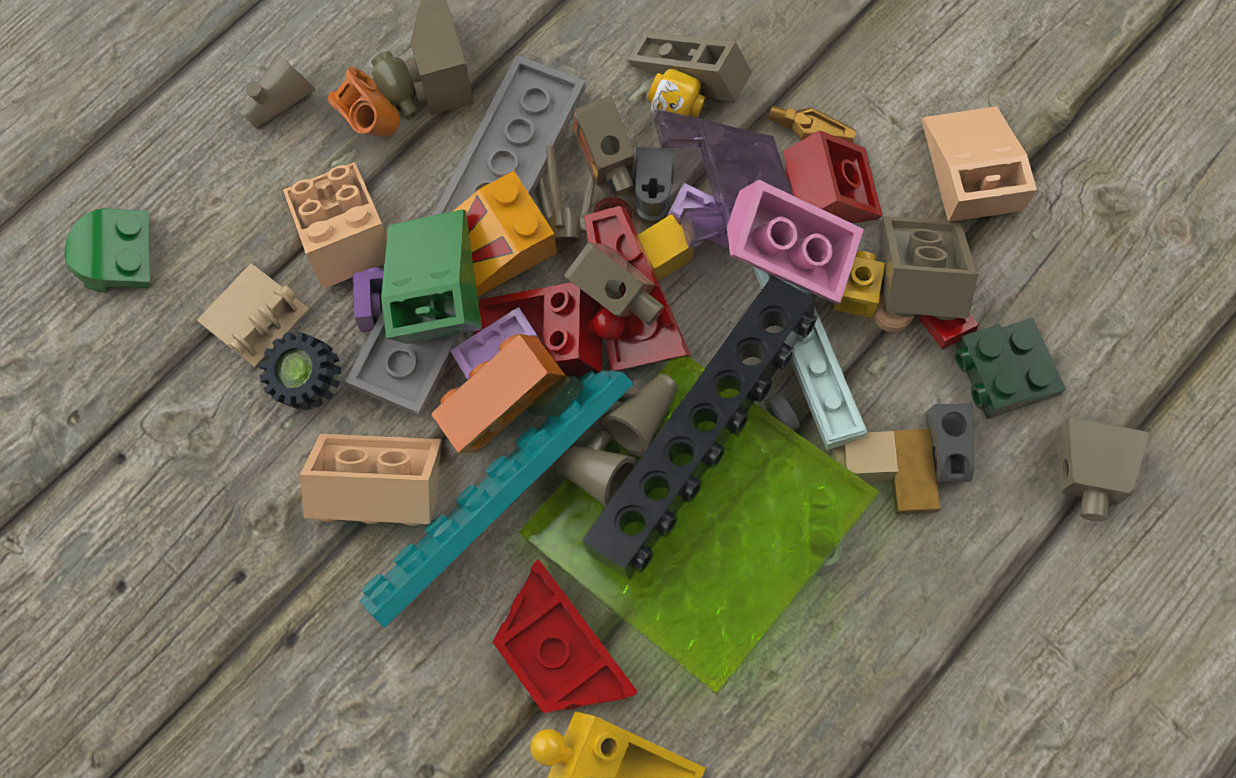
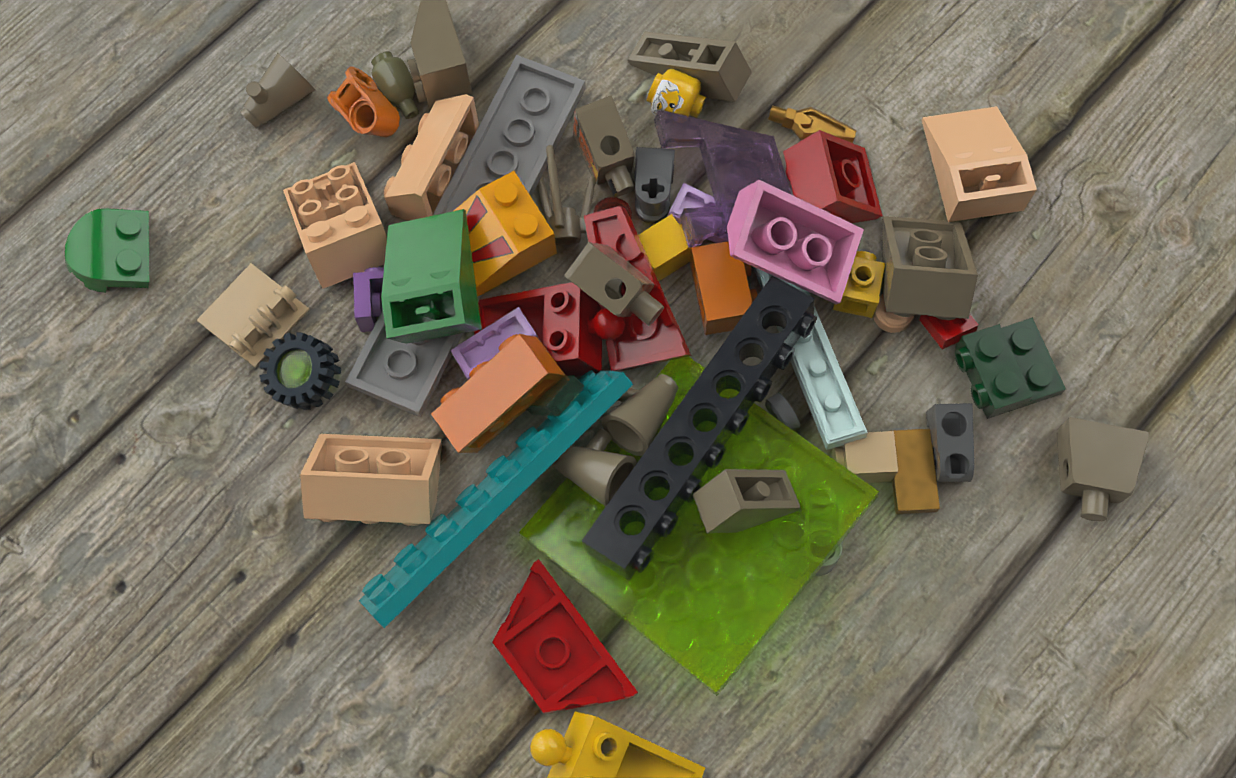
none -> light nougat slope [384,94,479,221]
none -> orange brick [690,241,758,335]
none -> dark tan slope [693,469,801,533]

